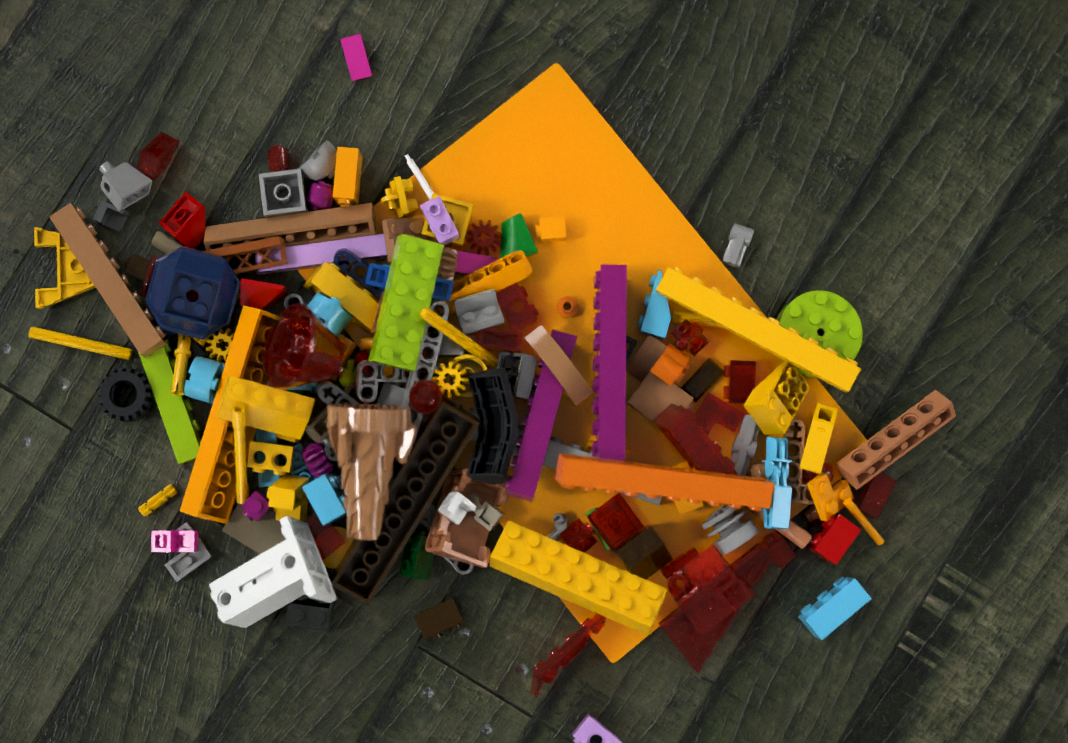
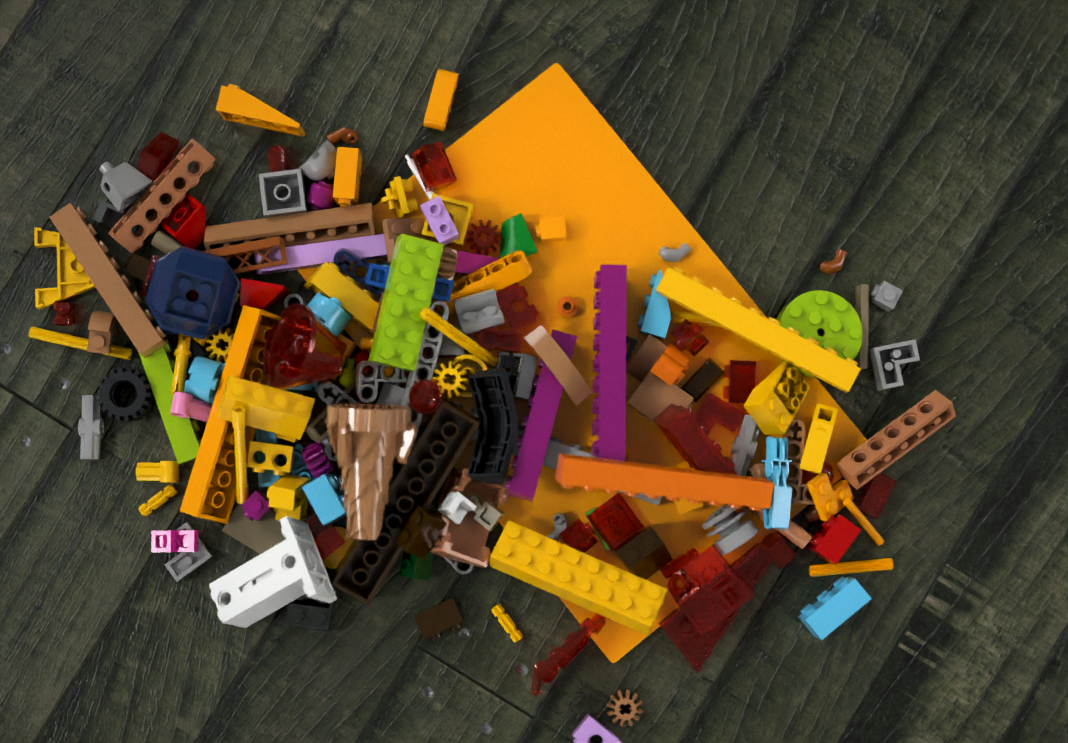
dark pink slope [340,34,372,81] -> none
light grey piece [722,223,754,268] -> none
none -> clear red wheel [53,302,75,326]
none -> light grey piece [78,395,104,459]
none -> medium nougat brick [87,311,119,355]
none -> nougat brick [108,139,216,253]
none -> yellow piece [136,461,179,483]
none -> bright pink piece [170,392,213,422]
none -> light orange slope [216,84,305,137]
none -> dark orange arm [327,127,358,144]
none -> dark brown brick [395,505,447,559]
none -> clear red brick [411,142,457,192]
none -> light orange beam [423,68,459,131]
none -> yellow axle [491,604,523,643]
none -> medium nougat gear [607,689,643,727]
none -> light grey arm [659,243,691,263]
none -> light orange axle [809,558,894,577]
none -> dark orange arm [820,249,847,275]
none -> dark tan tile [854,284,869,370]
none -> light grey brick [869,339,920,391]
none -> light grey brick [870,281,903,312]

